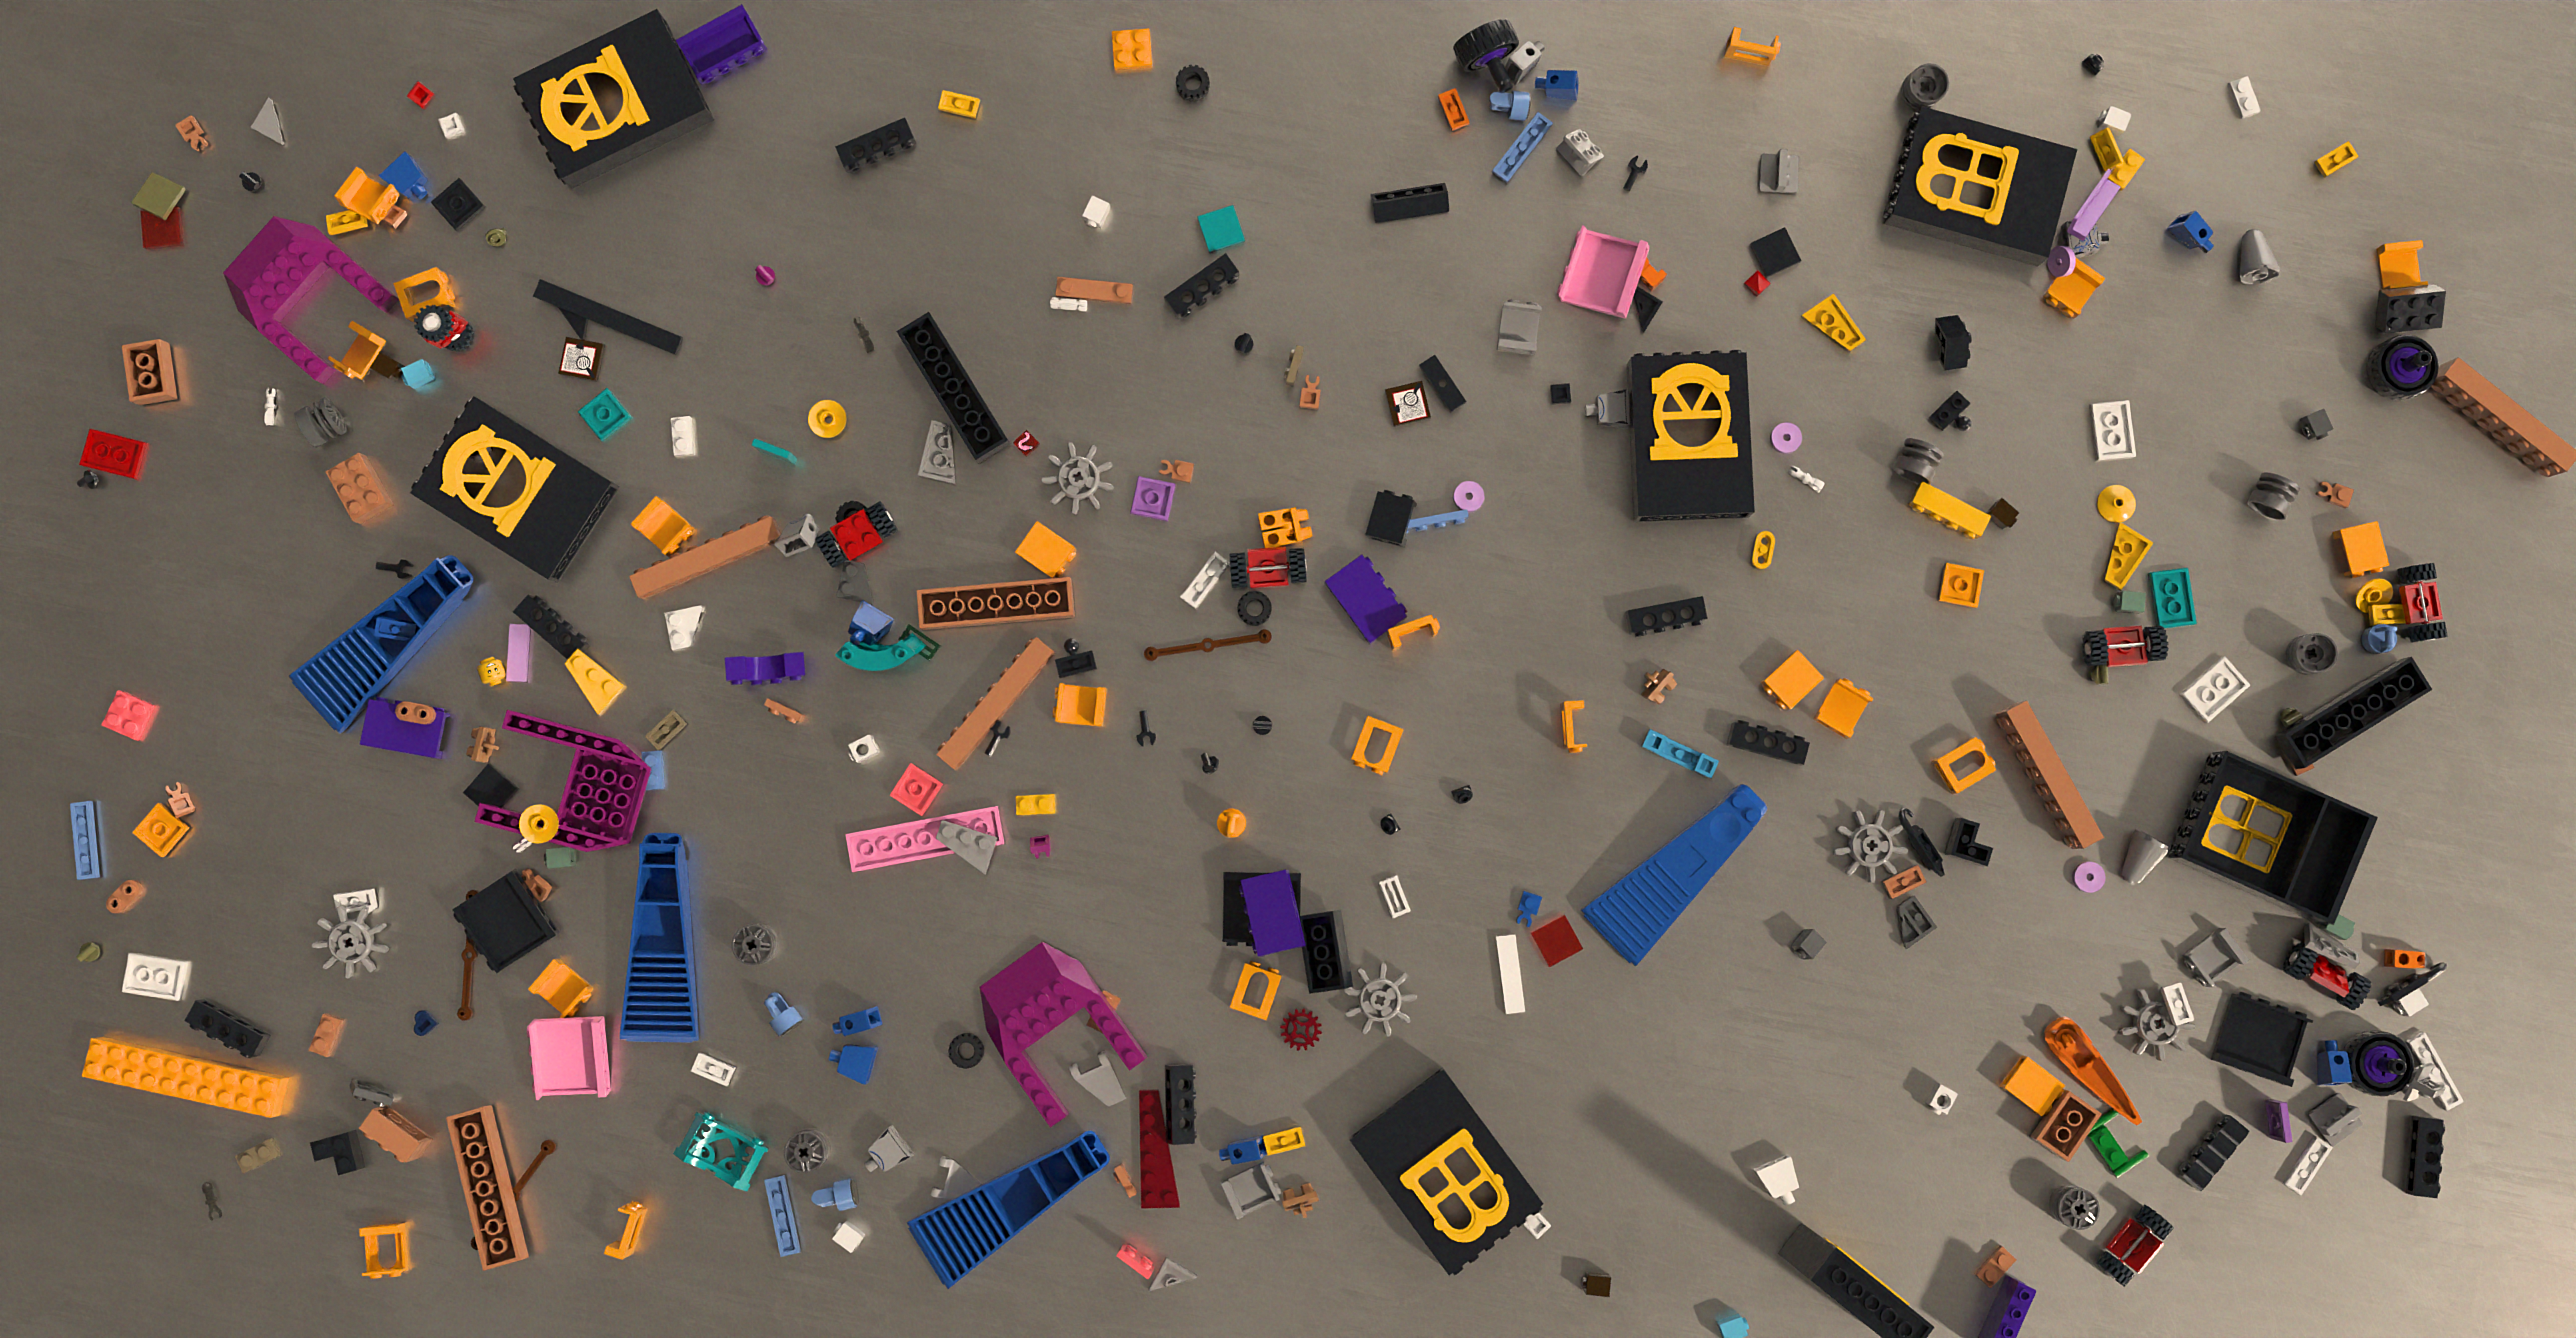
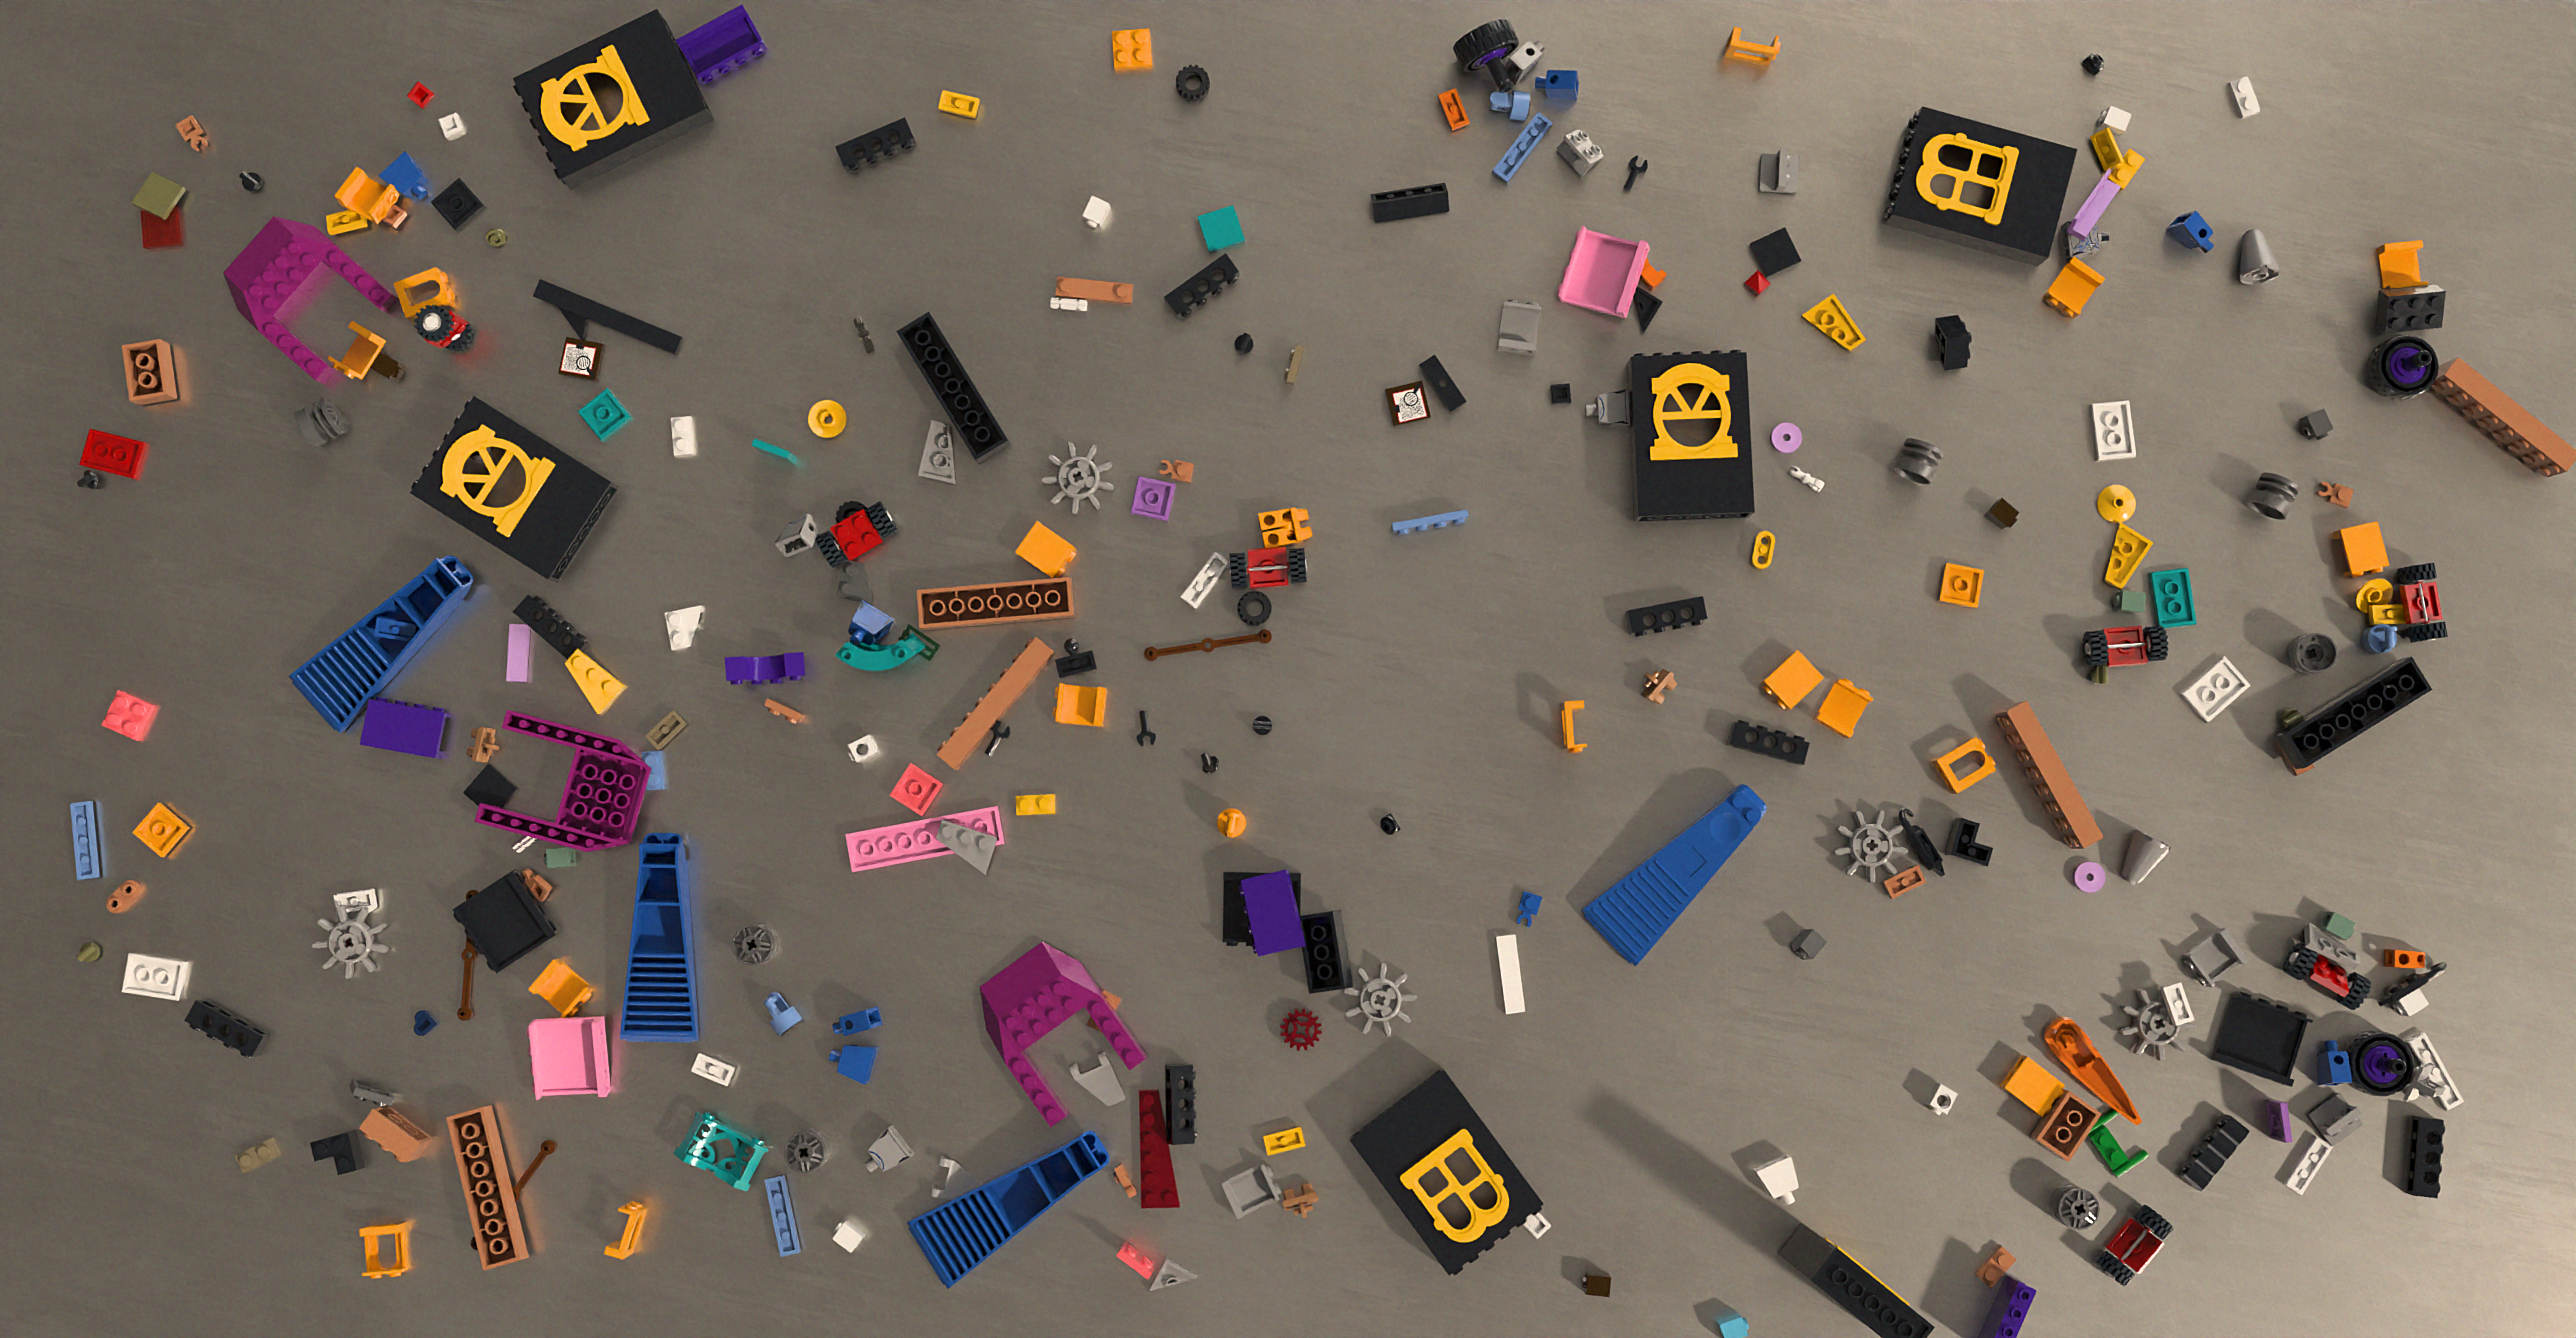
light orange brick [82,1037,289,1118] -> none
plate [165,782,195,818] -> none
clear smoke piece [202,1182,222,1221] -> none
light grey tile [251,97,284,145] -> none
white piece [264,388,276,425] -> none
nougat plate [309,1013,343,1057] -> none
nougat brick [325,453,394,524] -> none
black bar [376,559,414,579] -> none
nougat plate [395,701,436,725] -> none
medium azure brick [401,359,436,389] -> none
yellow head [477,657,506,687] -> none
yellow dish [519,804,559,843] -> none
nougat brick [629,515,781,599] -> none
light orange panel [631,496,694,557] -> none
magenta plate [755,265,775,286] -> none
medium blue piece [811,1178,859,1211] -> none
black tyre [948,1033,984,1069] -> none
clear red tile [1013,430,1040,457] -> none
magenta tile [1030,835,1051,859] -> none
blue torso [1219,1135,1267,1165] -> none
light orange panel [1230,960,1282,1020] -> none
nougat plate [1299,375,1321,410] -> none
dark purple panel [1325,555,1408,645] -> none
light orange panel [1351,716,1404,775] -> none
black panel [1365,490,1417,548] -> none
white tile [1378,875,1410,918] -> none
light orange panel [1387,614,1440,651] -> none
black plate [1451,785,1473,804] -> none
lavender piece [1453,481,1484,512] -> none
clear red tile [1531,915,1583,967] -> none
dark azure slope [1641,729,1719,778] -> none
dark grey wing [1897,896,1937,949] -> none
flat silver wheel [1901,63,1949,109] -> none
yellow brick [1908,481,1991,539] -> none
black plate [1929,391,1972,431] -> none
lavender piece [2047,246,2076,277] -> none
black panel [2168,751,2378,925] -> none
yellow plate [2314,141,2359,178] -> none

